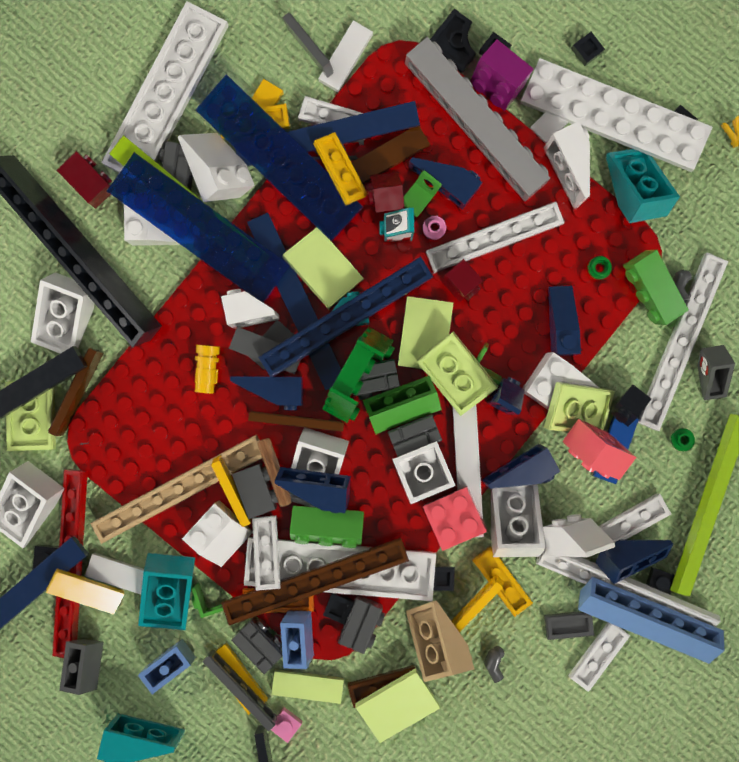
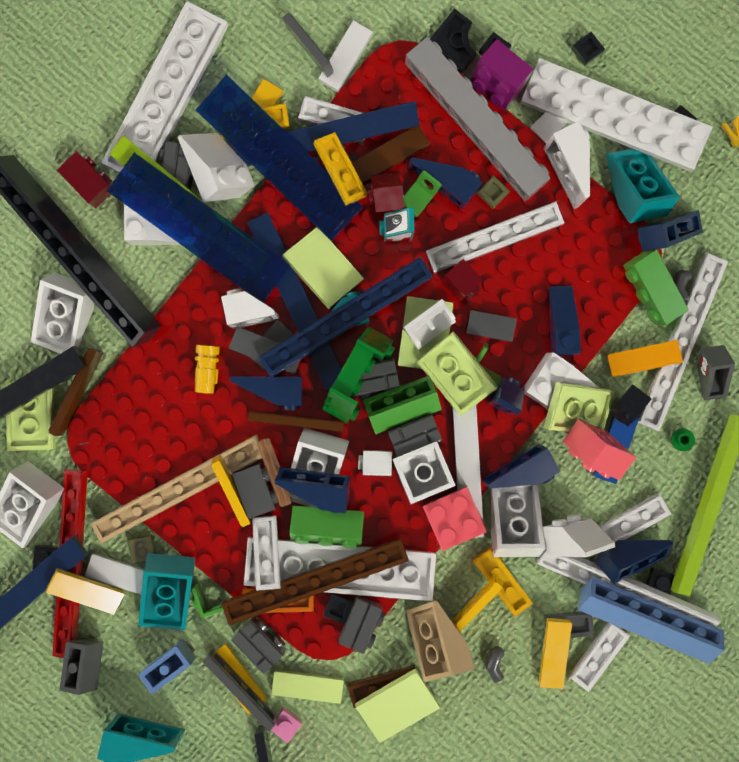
white slope [182,500,253,567] -> none
medium blue brick [280,610,314,669] -> none
bright pink plate [423,216,446,240] -> none
black plate [433,566,455,591] -> none
green plate [588,256,612,280] -> none
none -> olive tile [128,535,156,564]
none -> white brick [358,450,392,476]
none -> white hinge [403,299,456,350]
none -> dark grey tile [466,310,517,342]
none -> olive tile [476,175,510,210]
none -> yellow tile [538,618,572,689]
none -> light orange tile [606,340,683,378]
none -> dark blue slope [638,210,703,252]

